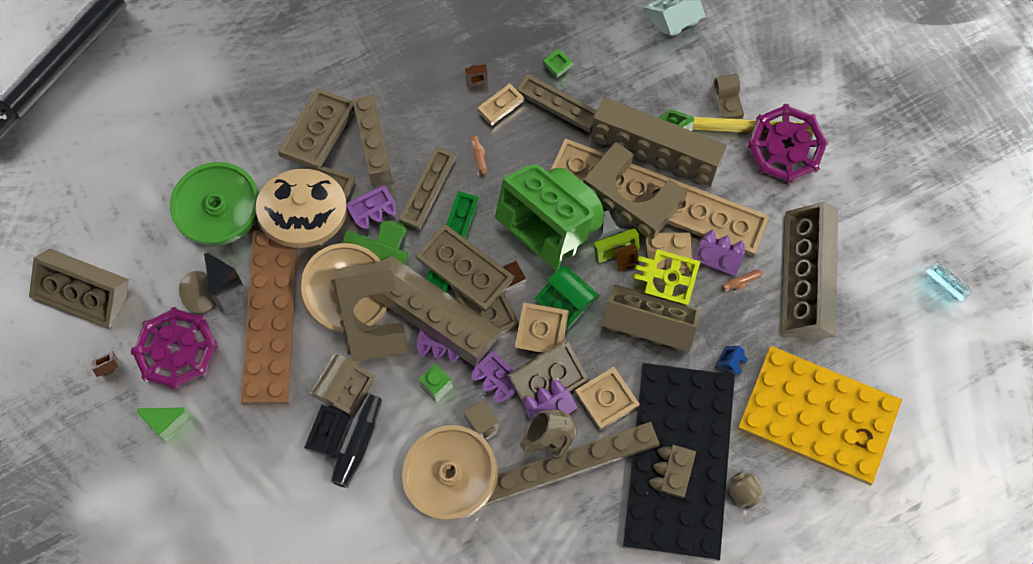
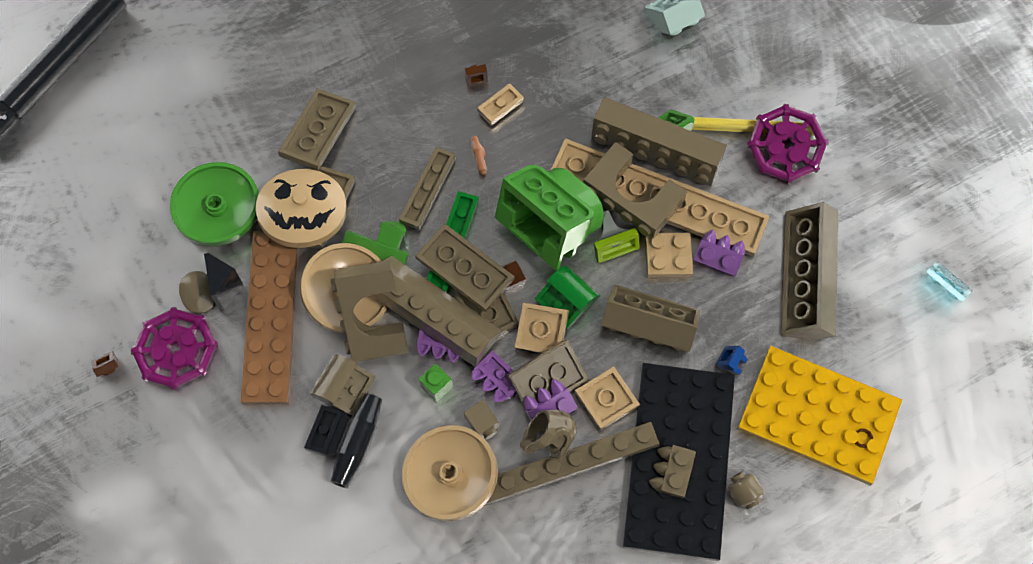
dark tan slope [29,249,129,328] -> none
bright green slope [137,407,190,441] -> none
medium lavender plate [346,185,396,229] -> none
dark tan brick [353,94,393,186] -> none
dark tan plate [516,74,597,133] -> none
bright green plate [543,49,573,78] -> none
reddish brown plate [613,243,639,272] -> none
neon yellow piece [632,249,701,305] -> none
dark tan plate [712,74,744,119] -> none
nougat piece [722,269,763,292] -> none

